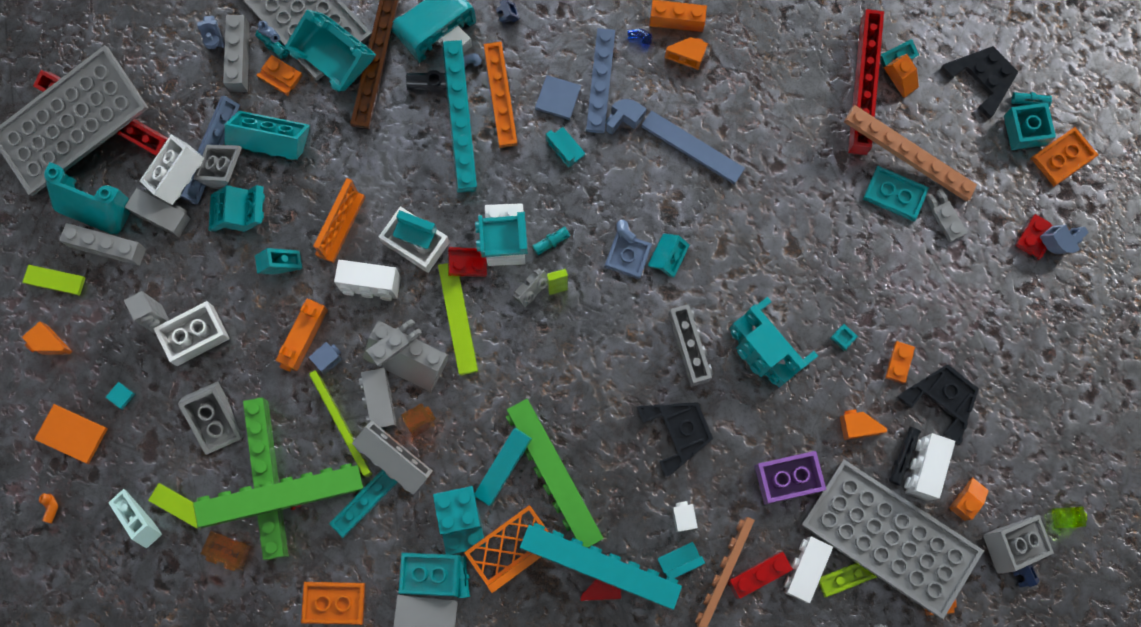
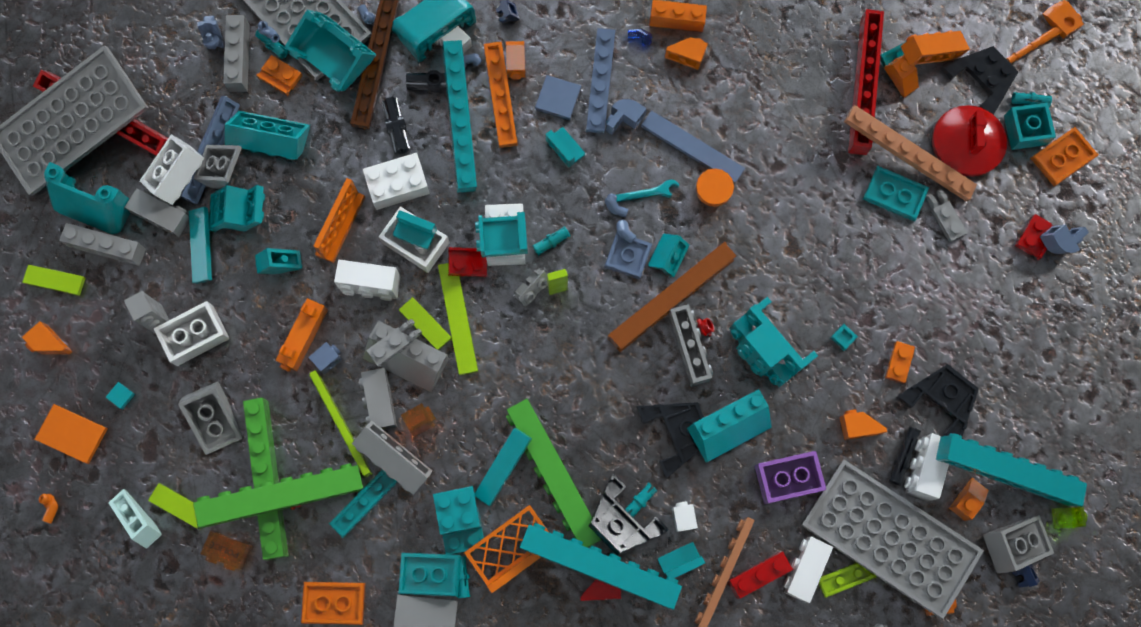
none -> teal tile [189,207,212,284]
none -> sand blue arm [357,5,375,24]
none -> white brick [363,153,430,210]
none -> black piece [382,97,410,155]
none -> lime tile [399,297,452,350]
none -> orange slope [506,41,526,80]
none -> wing [588,474,669,555]
none -> sand blue arm [605,193,628,218]
none -> dark orange tile [607,242,736,353]
none -> teal piece [616,179,679,202]
none -> teal pin [625,482,657,518]
none -> teal slope [687,389,772,463]
none -> orange piece [695,168,734,207]
none -> red plate [697,318,714,337]
none -> orange brick [900,30,970,65]
none -> red bracket [932,105,1007,177]
none -> teal brick [936,433,1087,507]
none -> orange piece [1006,0,1084,64]

